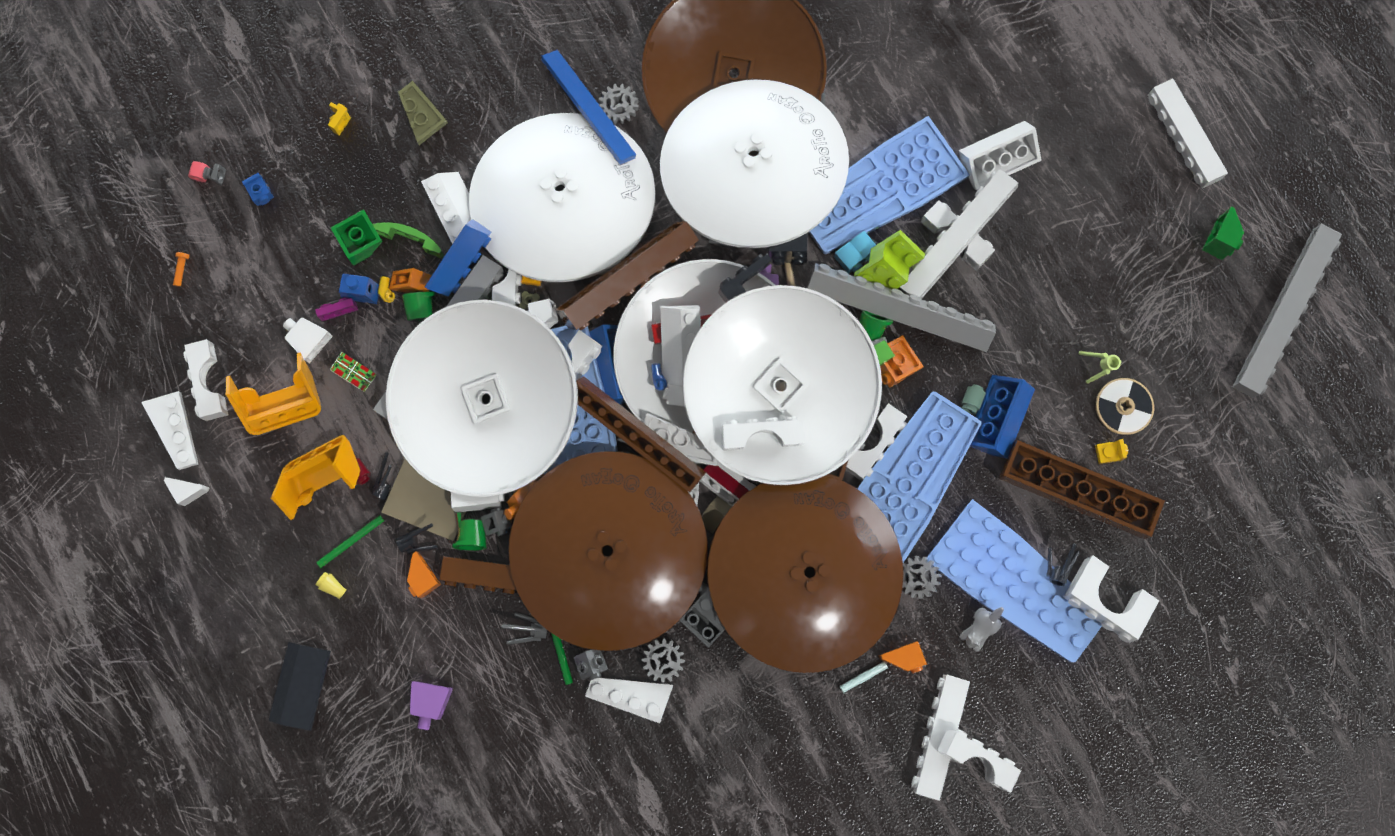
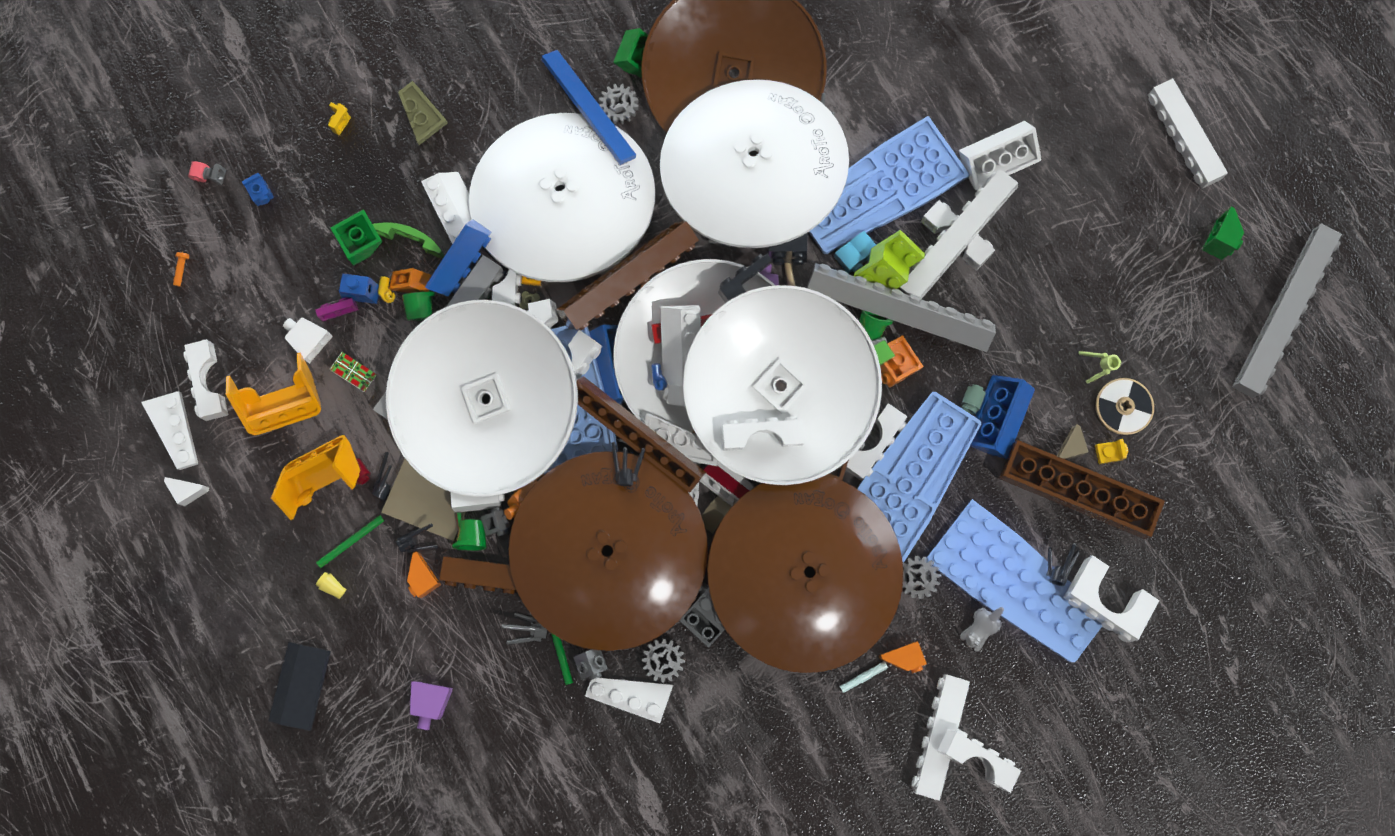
none -> black plant [612,442,645,486]
none -> green slope [613,28,648,77]
none -> dark tan slope [1057,424,1089,460]

